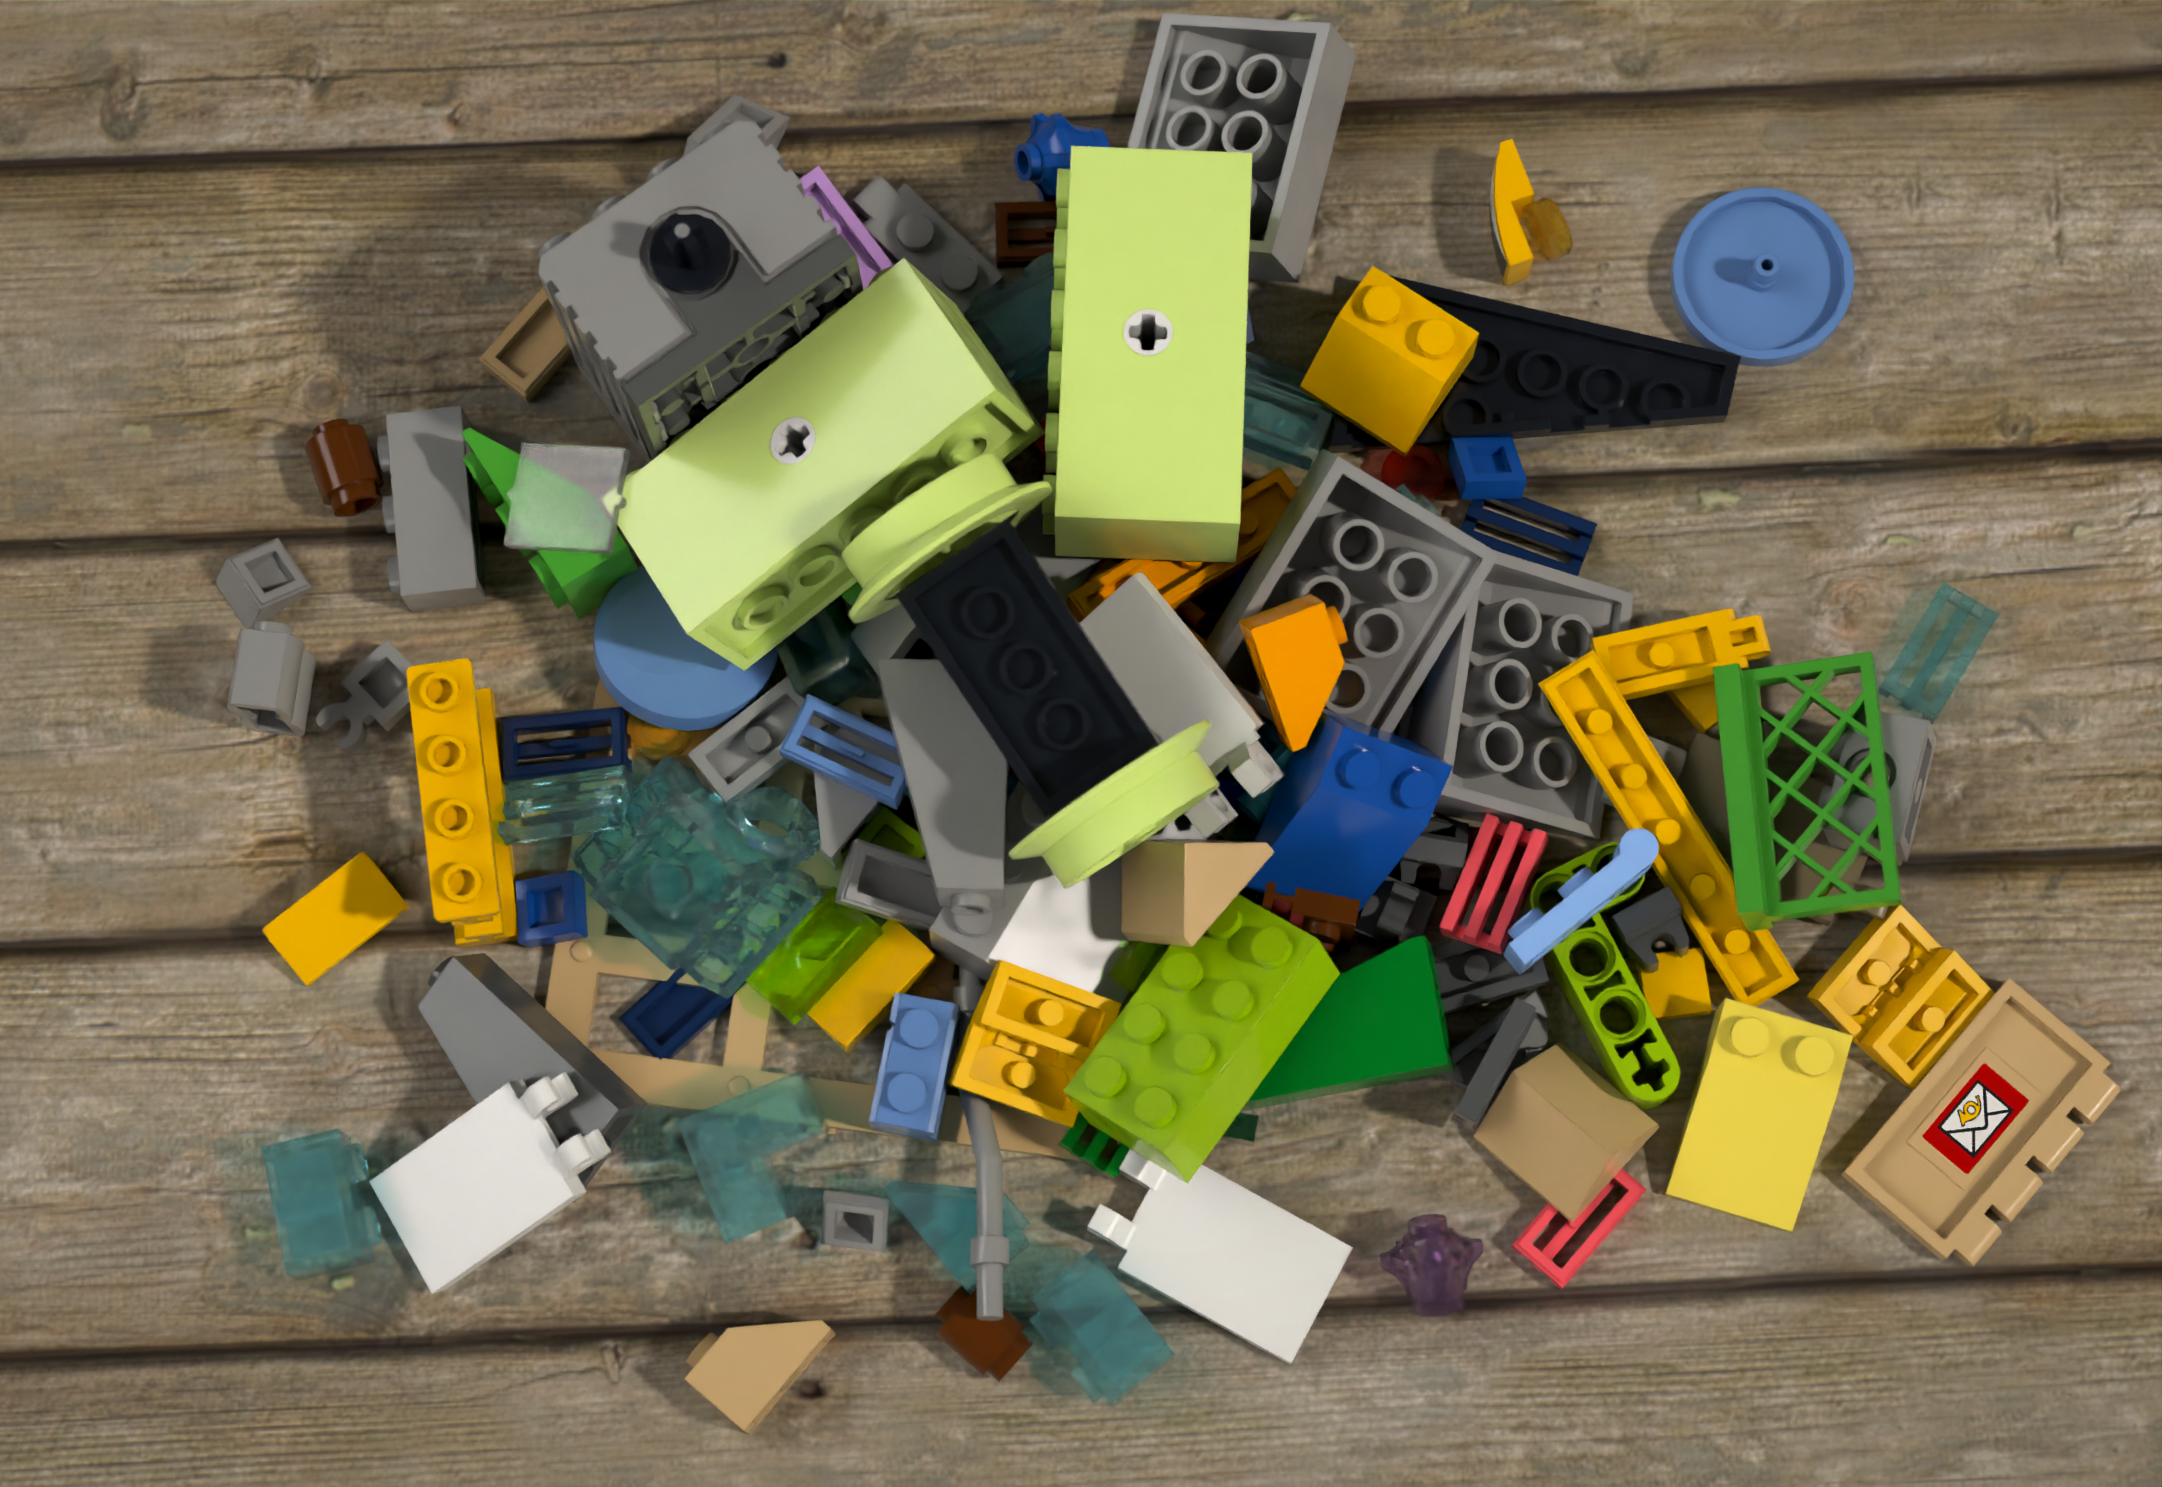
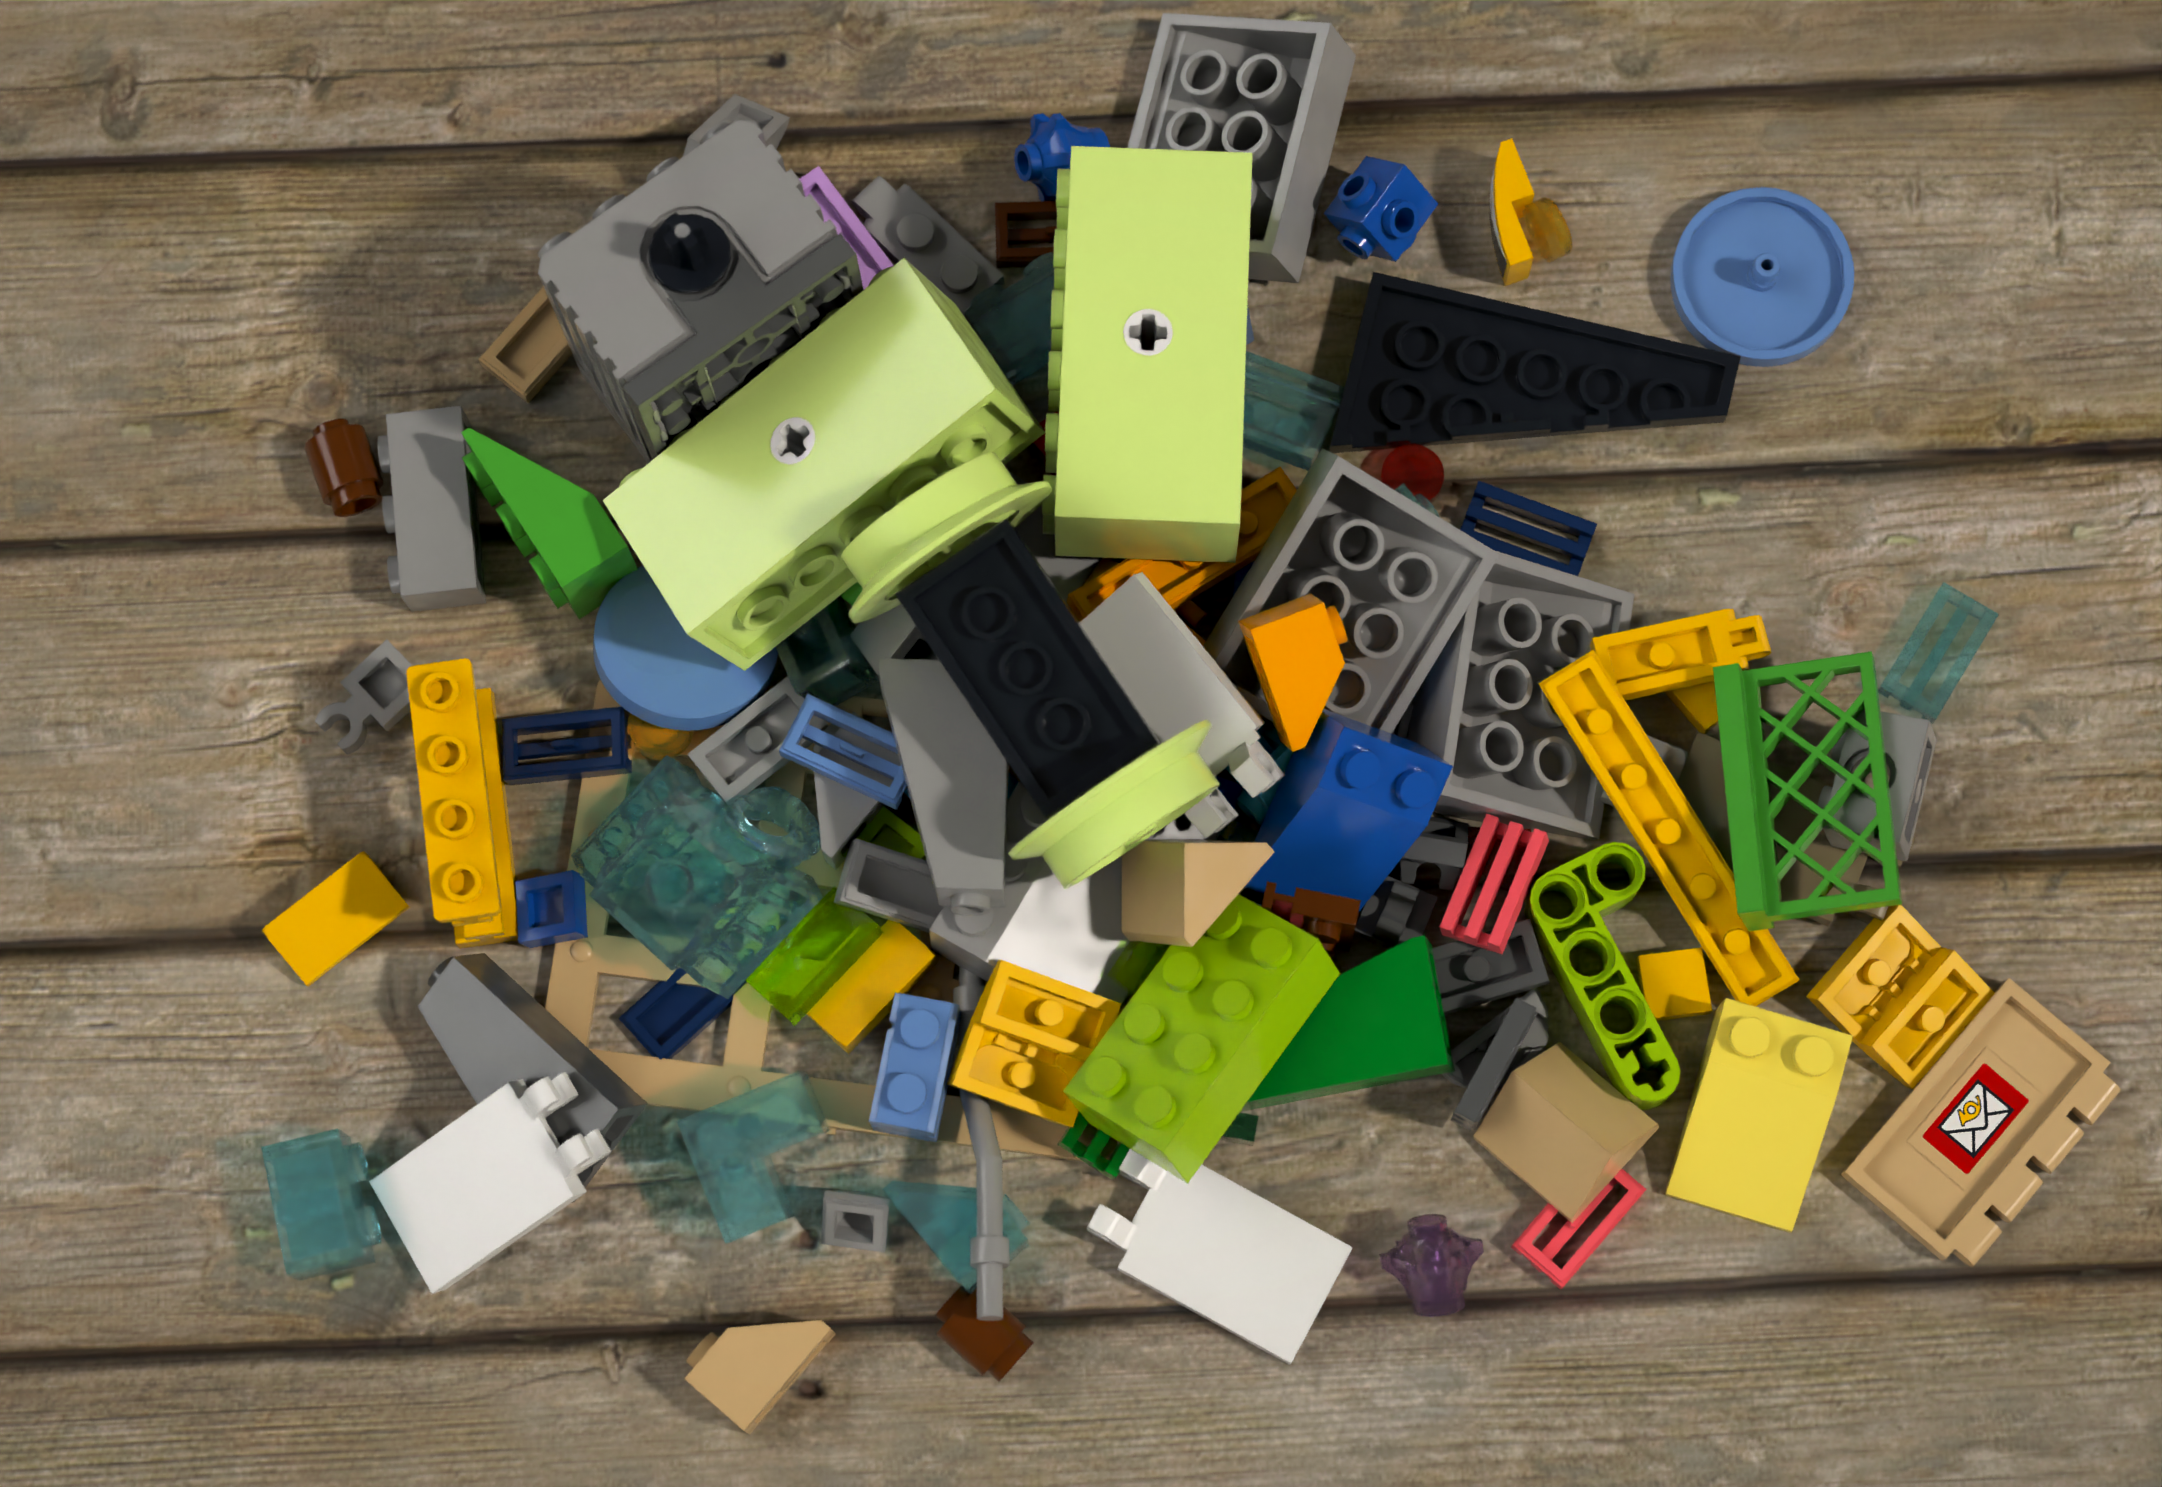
light grey slope [216,538,312,629] -> none
light grey brick [227,621,317,737] -> none
clear light blue tile [497,765,633,846] -> none
clear piece [504,443,630,554] -> none
clear light blue brick [1029,1249,1174,1407] -> none
yellow slope [1299,265,1479,457] -> none
blue tile [1447,437,1527,500] -> none
light blue plate [1503,828,1659,975] -> none
dark grey tile [1611,886,1689,974] -> none
none -> blue brick [1323,156,1438,262]

